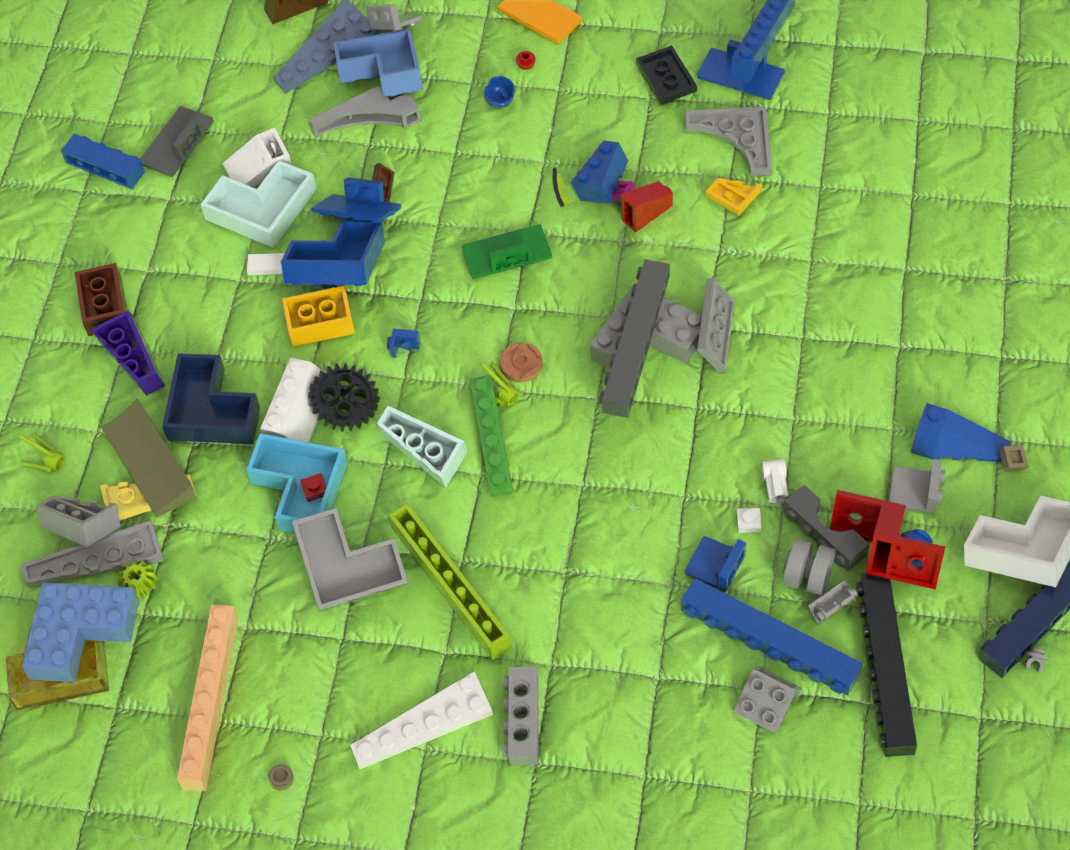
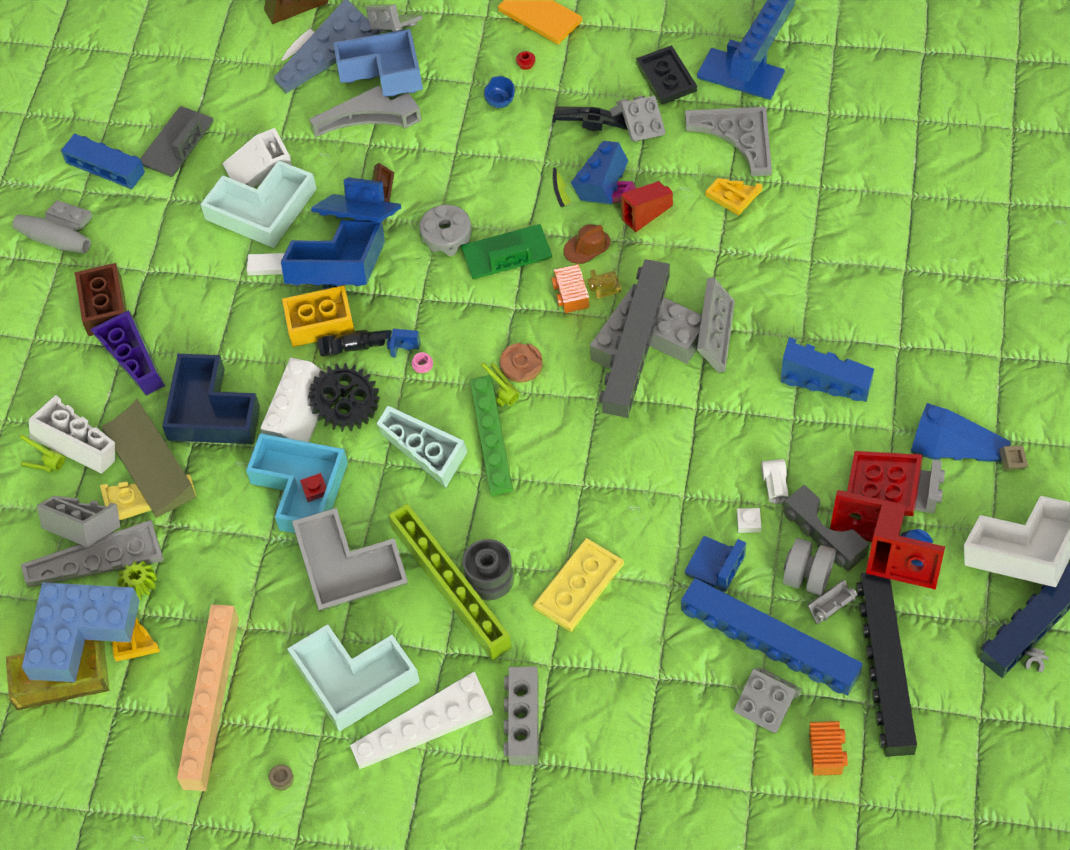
none -> light grey plate [13,200,92,254]
none -> white wedge [29,395,115,474]
none -> yellow wing [112,618,160,662]
none -> white sticker [282,29,314,61]
none -> light aqua piece [288,624,420,732]
none -> black piece [318,330,392,356]
none -> bright pink plate [412,352,433,373]
none -> light grey plate [419,204,472,256]
none -> dark grey wheel [463,539,514,600]
none -> light yellow tile [533,538,624,632]
none -> brick [551,264,589,313]
none -> black plate [552,106,628,131]
none -> dark orange piece [564,224,610,264]
none -> clear yellow bracket [588,270,621,298]
none -> light grey bracket [610,95,665,142]
none -> blue wedge [781,337,874,402]
none -> orange brick [809,721,848,776]
none -> red plate [847,451,923,516]

